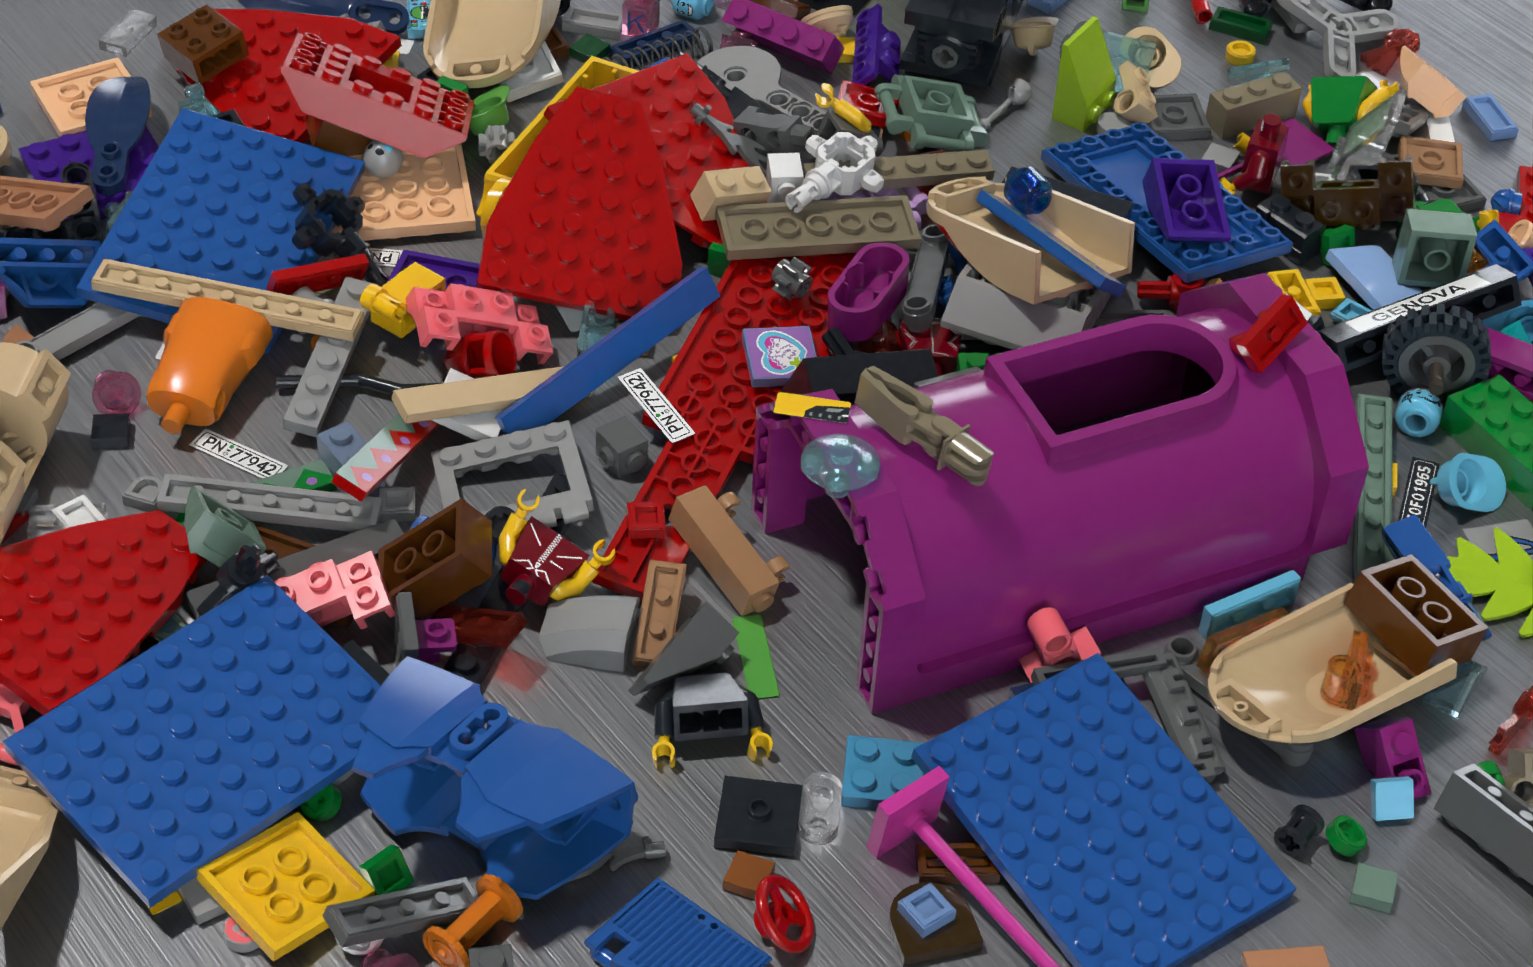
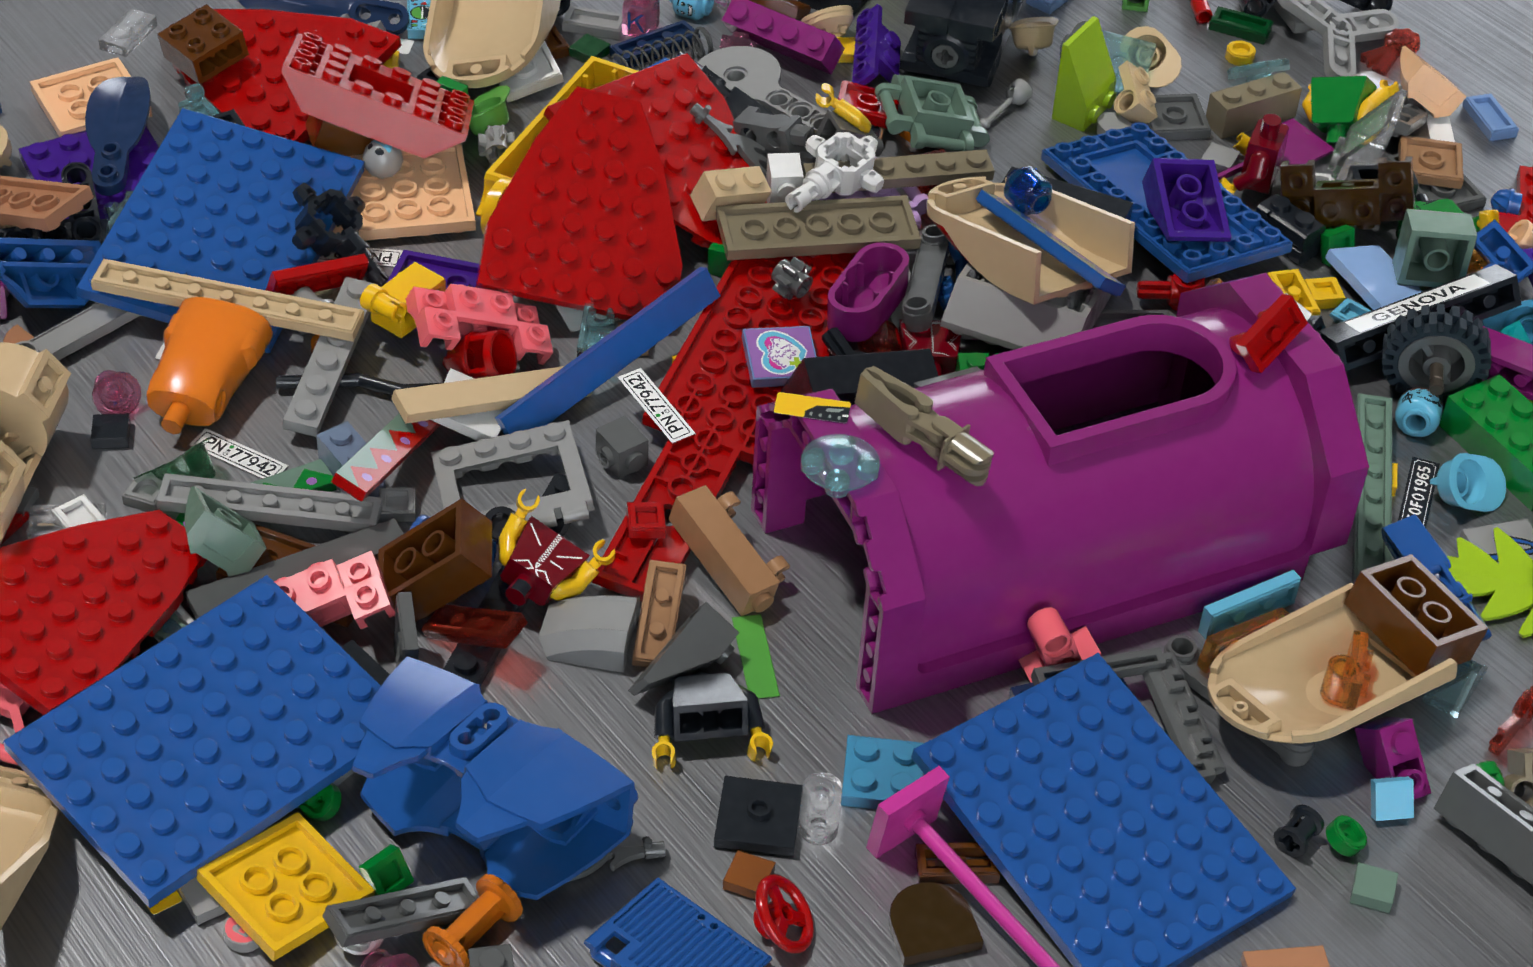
black bush [196,544,280,617] -> none
magenta bracket [415,618,457,665] -> none
medium blue tile [897,882,956,938] -> none
none -> clear green piece [133,437,216,481]

